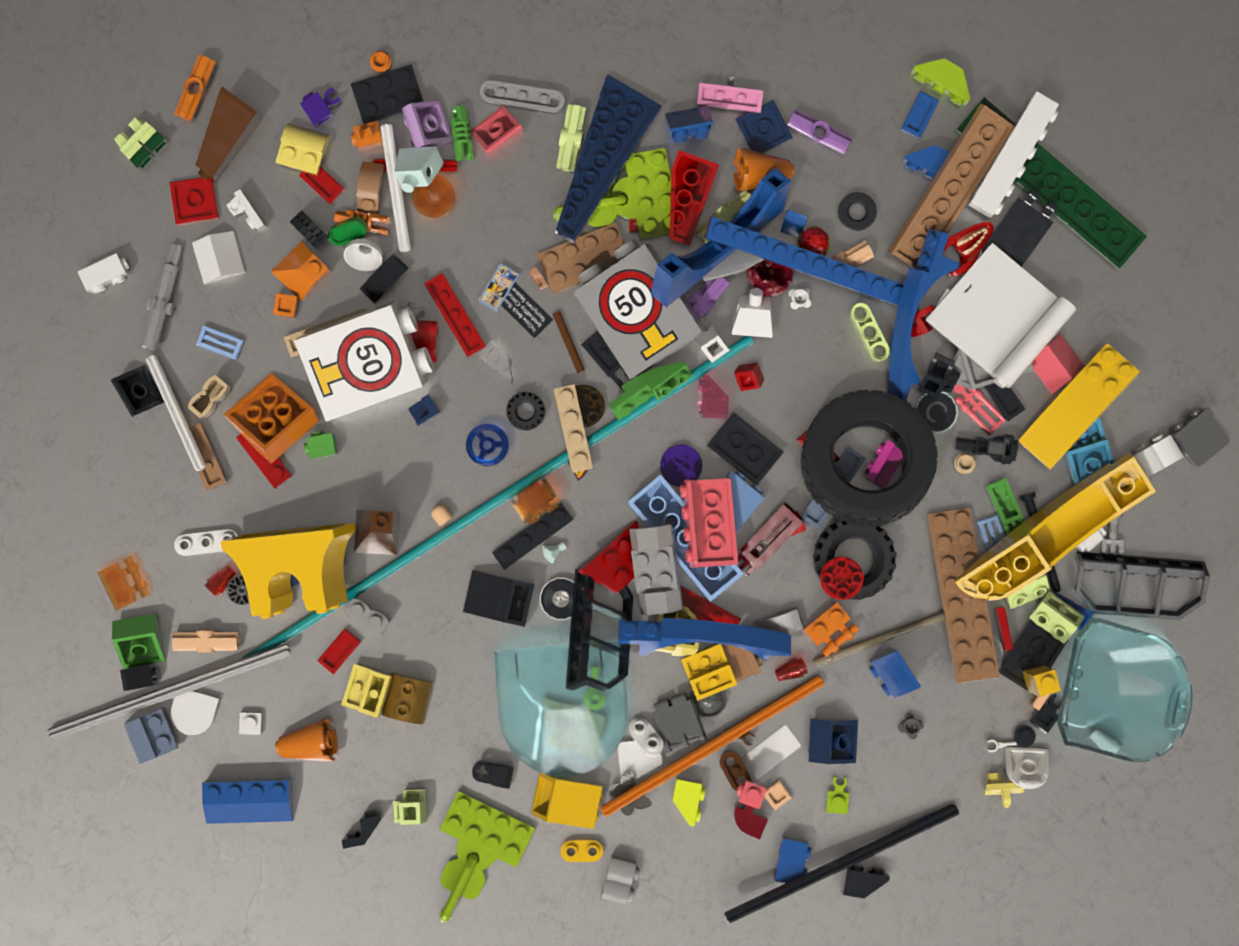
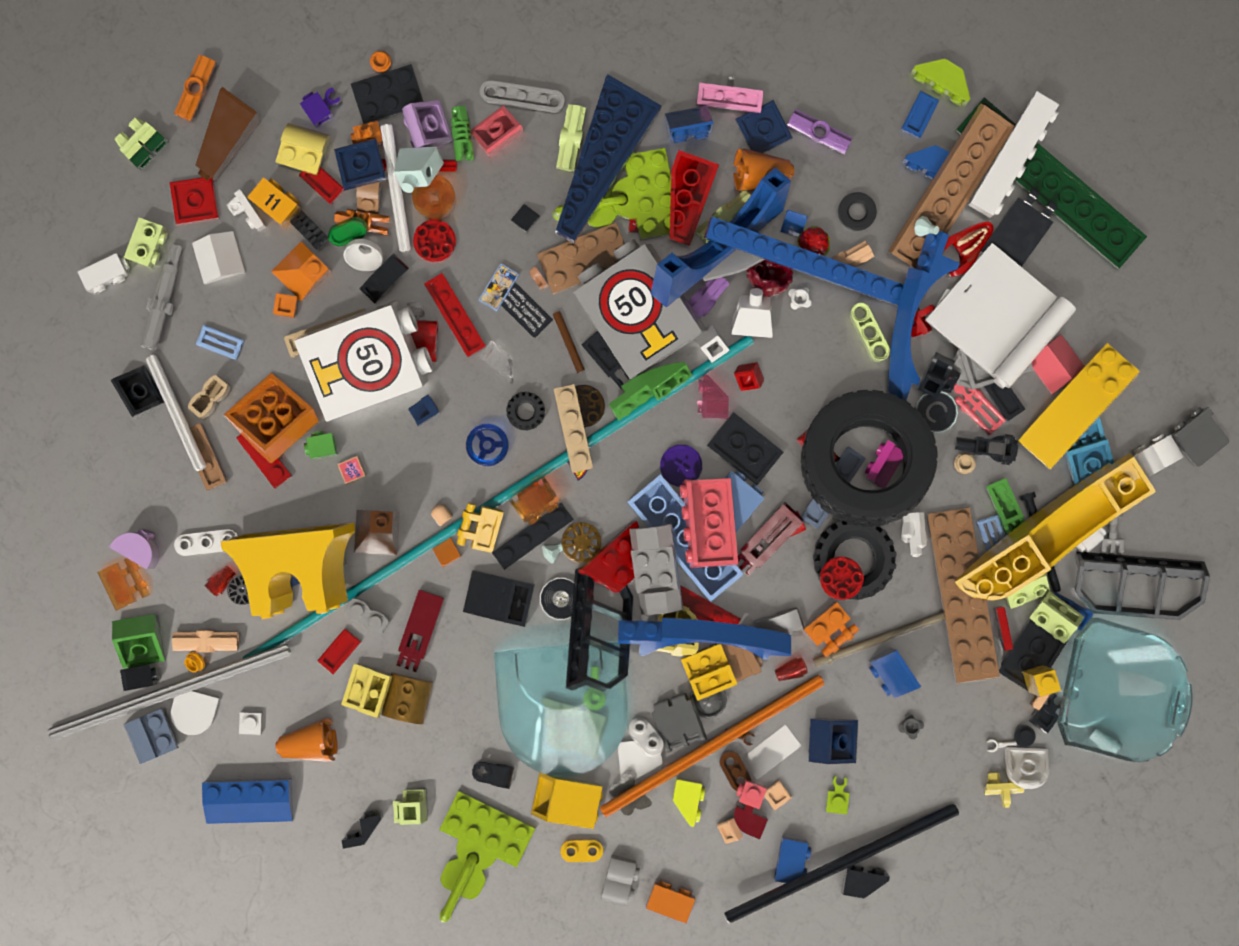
none -> lavender brick [109,529,159,569]
none -> yellowish green brick [124,218,168,268]
none -> light orange plate [184,652,205,673]
none -> light orange brick [247,177,302,229]
none -> dark blue tile [334,138,386,191]
none -> tile [337,456,366,484]
none -> dark red hinge [396,589,445,673]
none -> red tile [413,219,456,263]
none -> orange slope [433,538,462,567]
none -> yellow plate [457,502,504,553]
none -> black slope [511,204,541,233]
none -> pearl gold wheel [561,522,601,563]
none -> orange brick [646,880,695,924]
none -> light nougat tile [717,818,743,844]
none -> white rock [901,512,928,557]
none -> light aqua rock [914,216,939,236]

